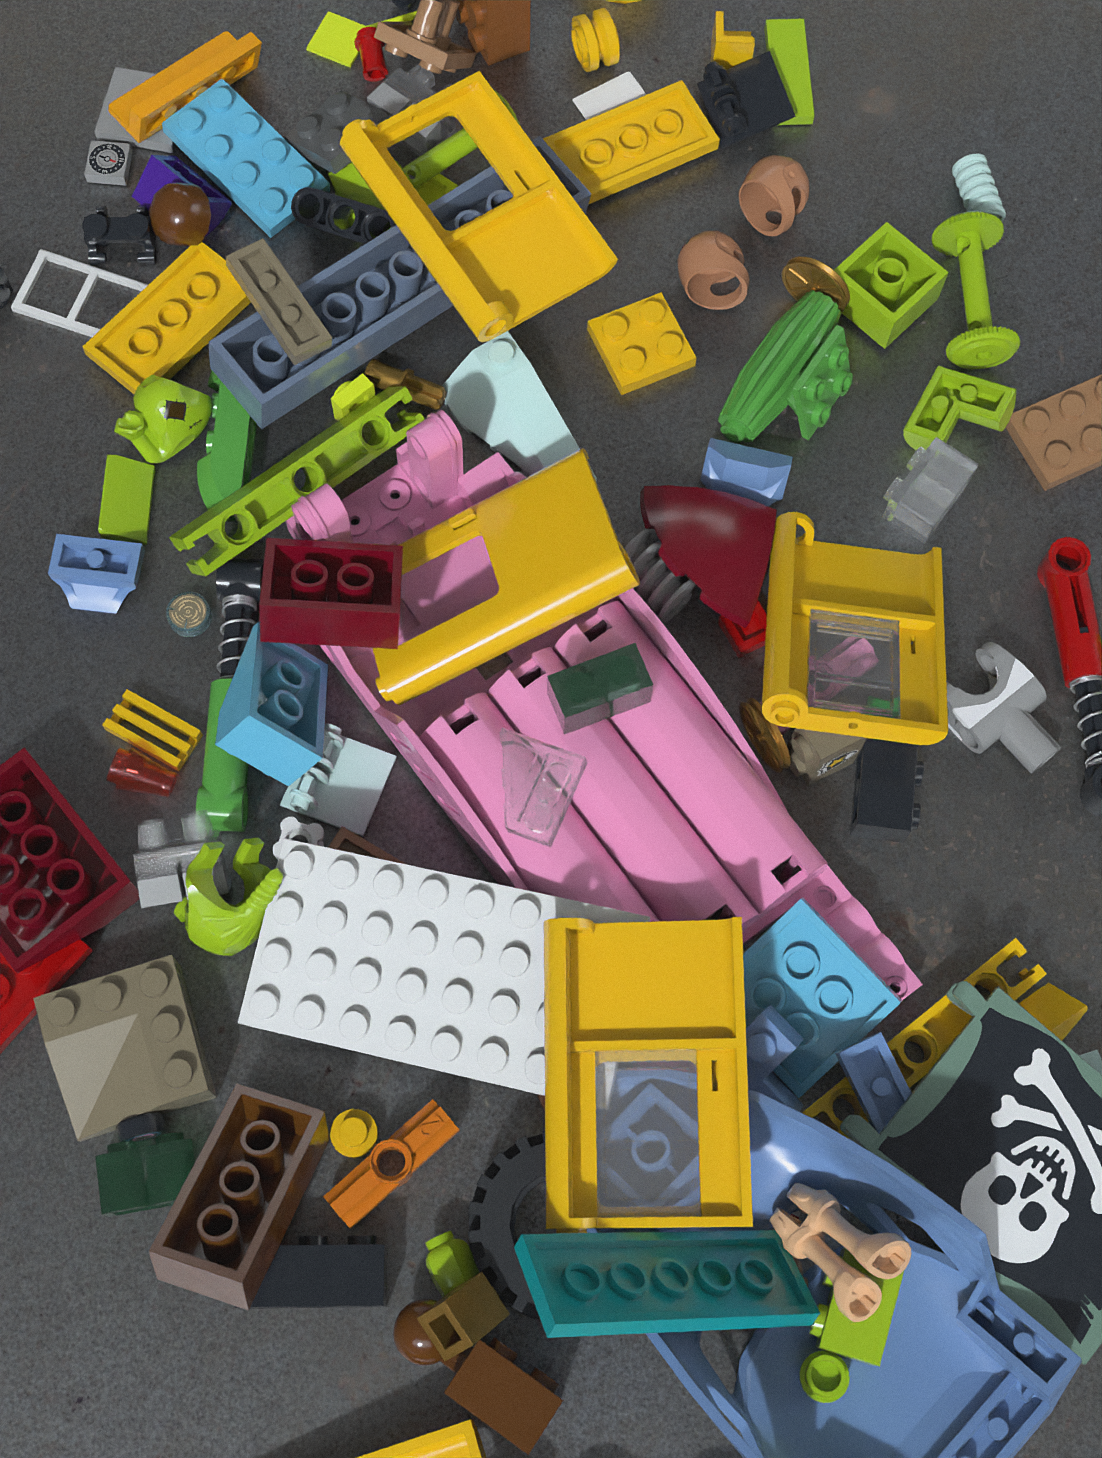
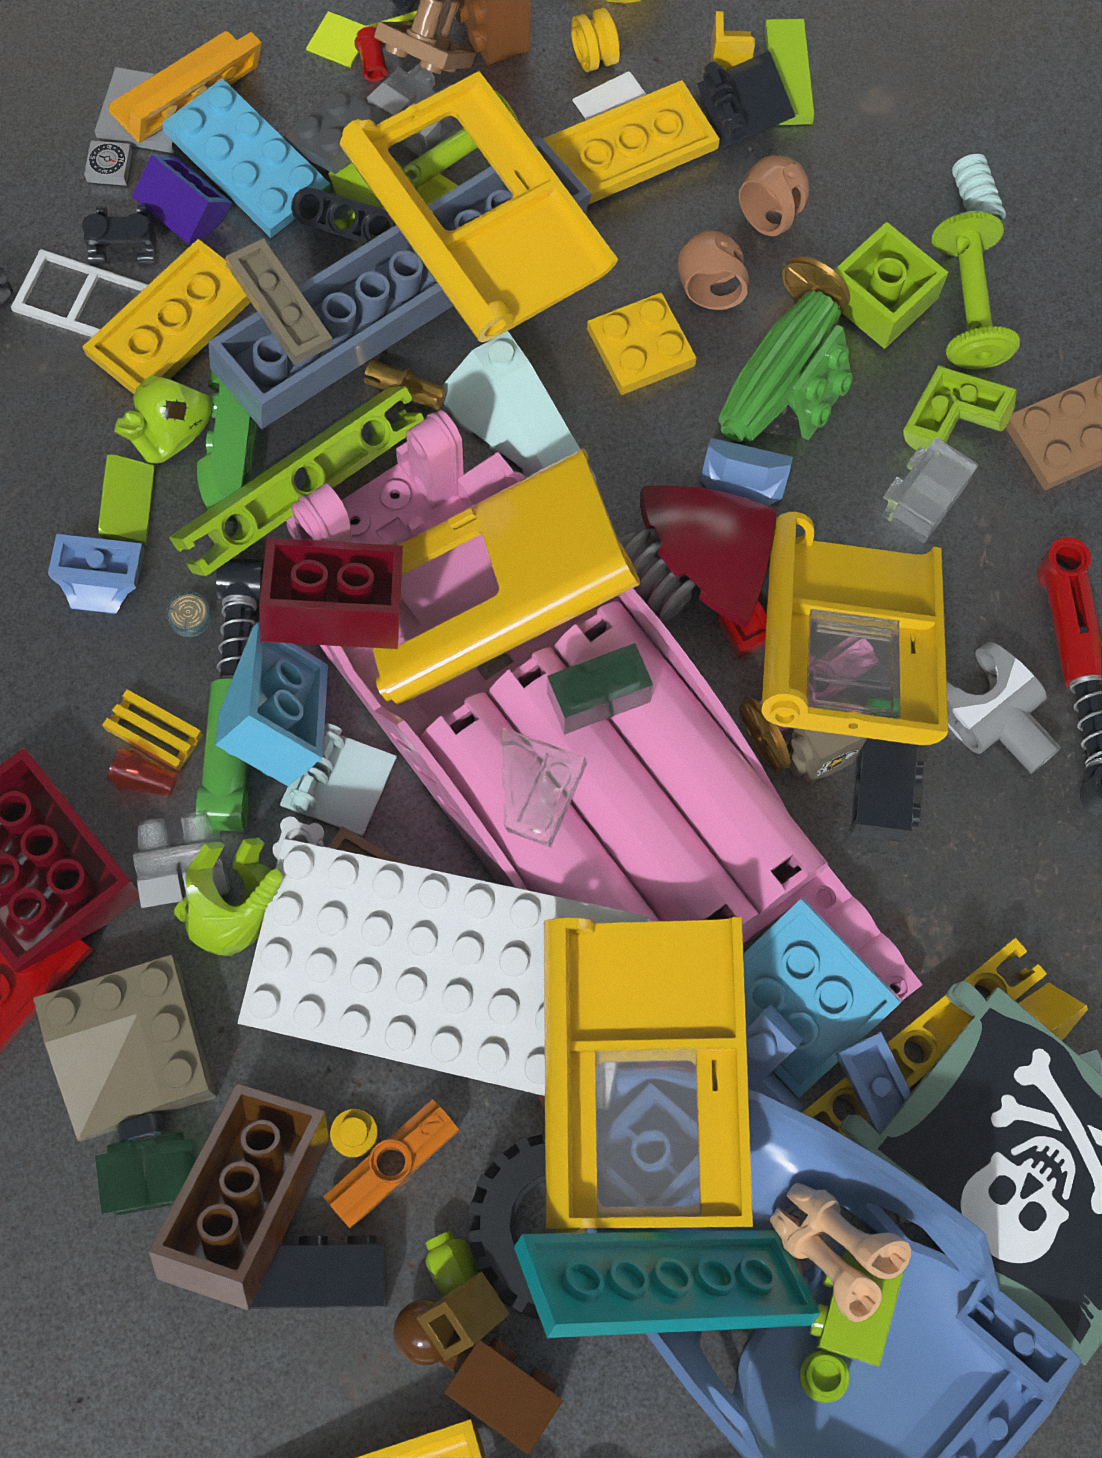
reddish brown hair [149,182,211,246] -> none
neon yellow plate [331,373,375,421] -> none

